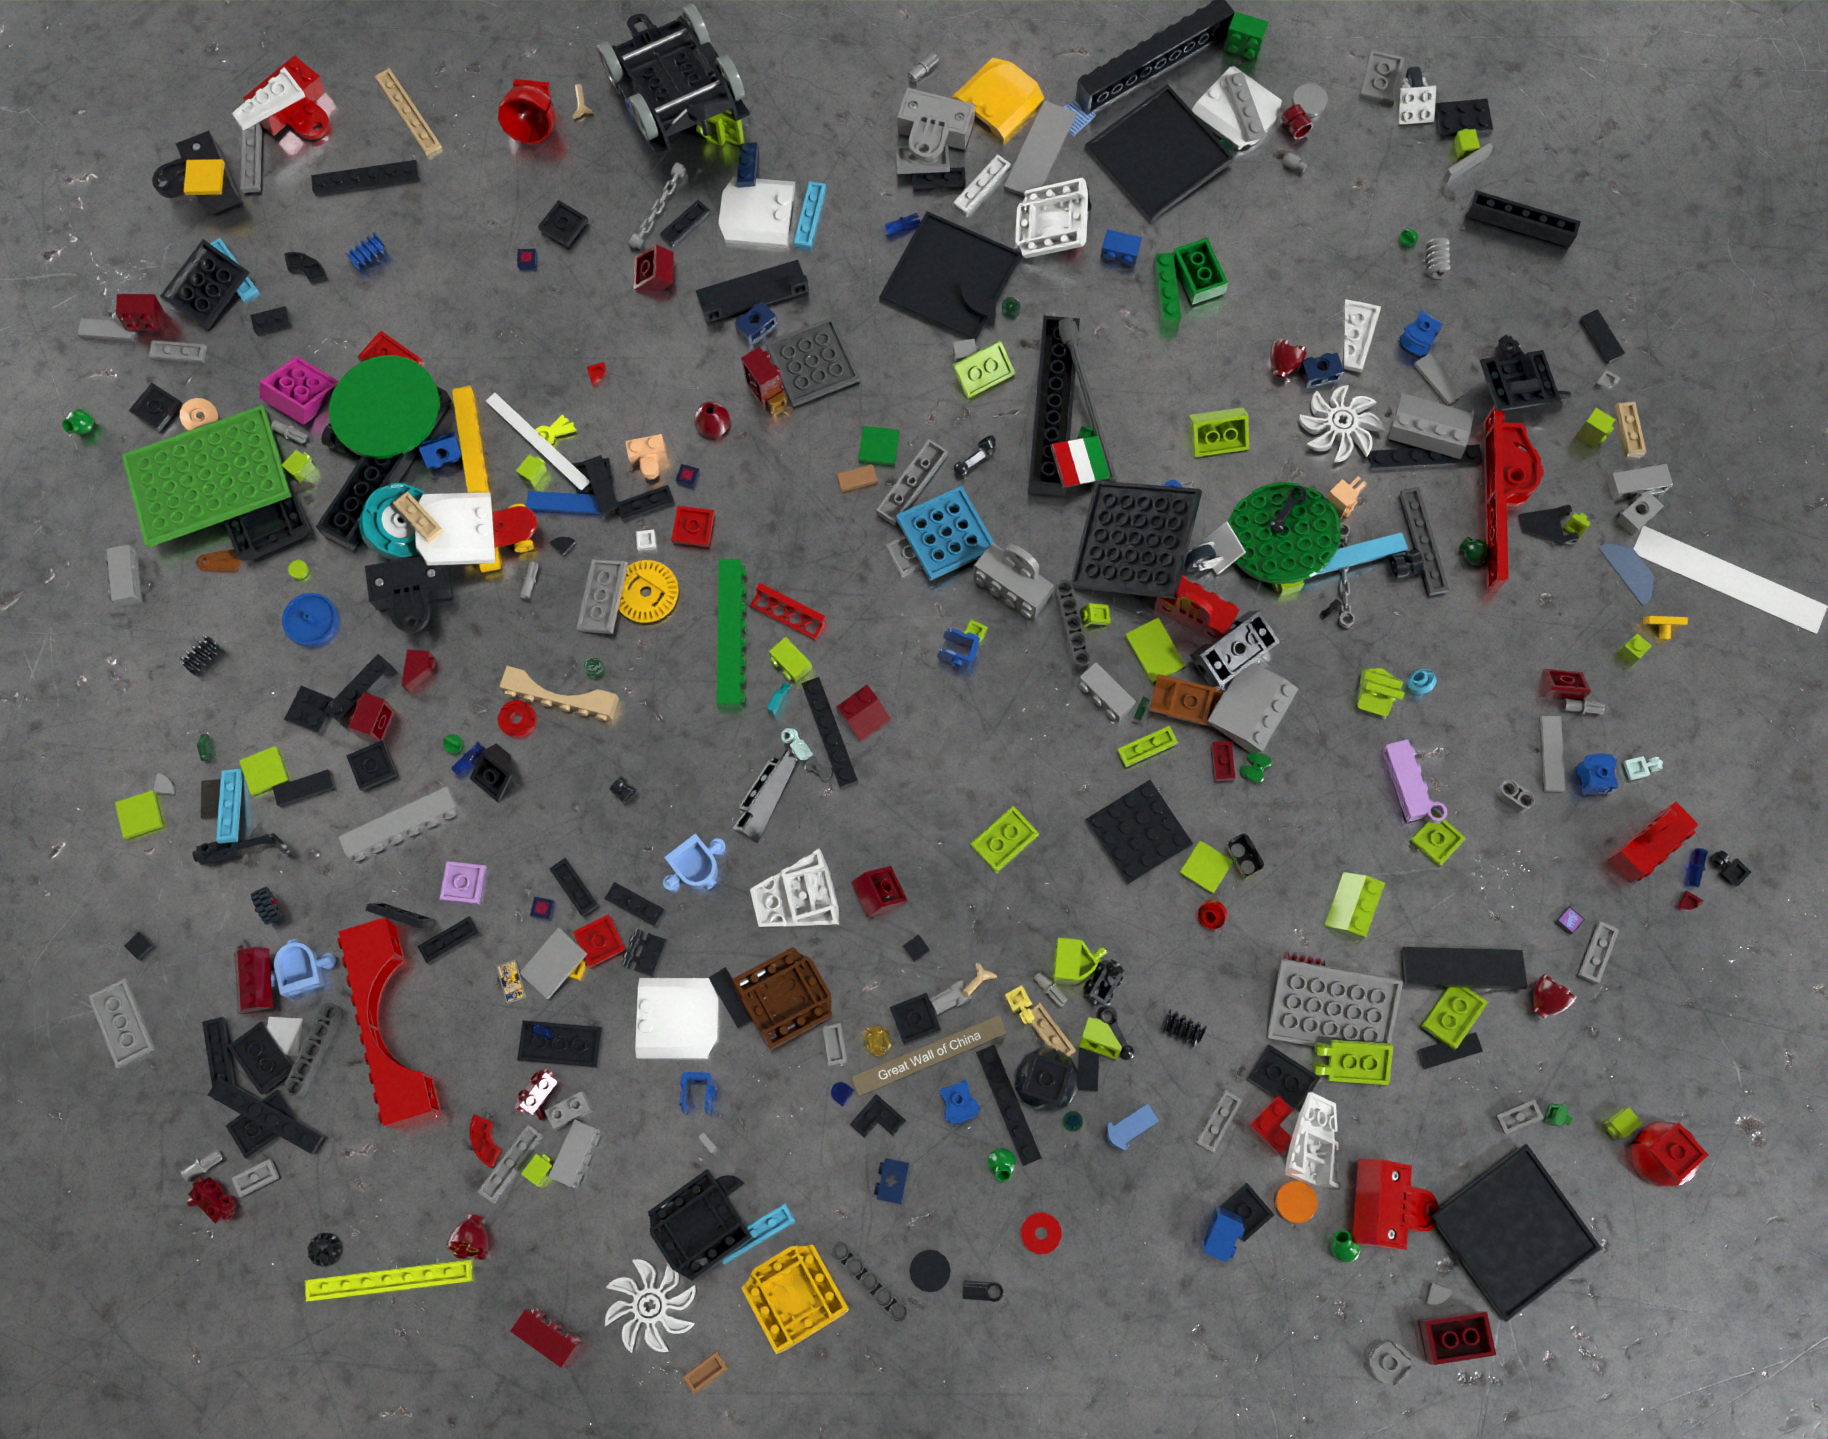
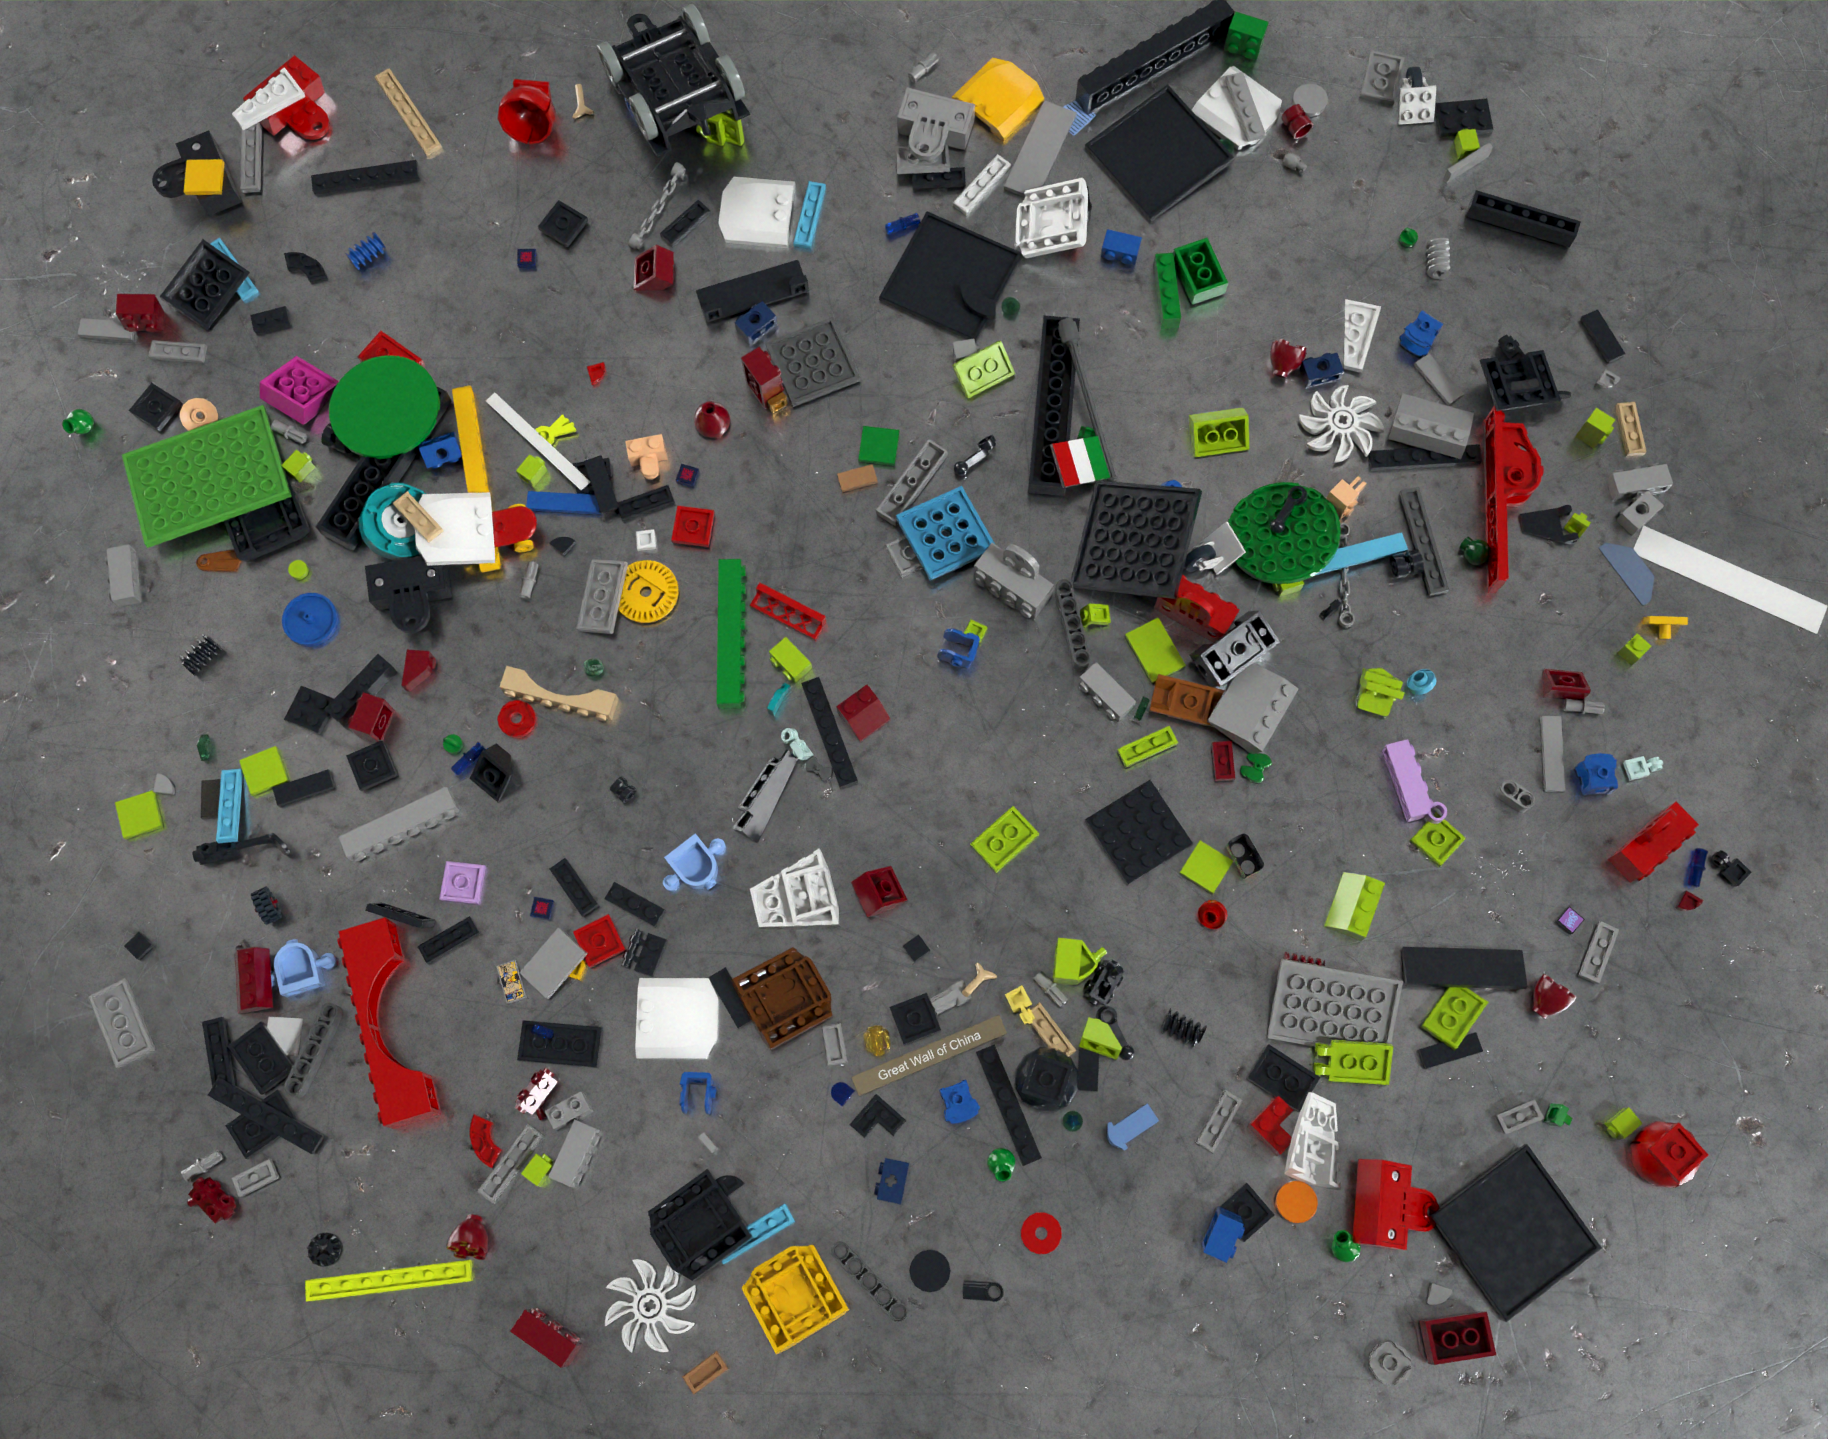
dark blue plate [737,142,759,188] -> none

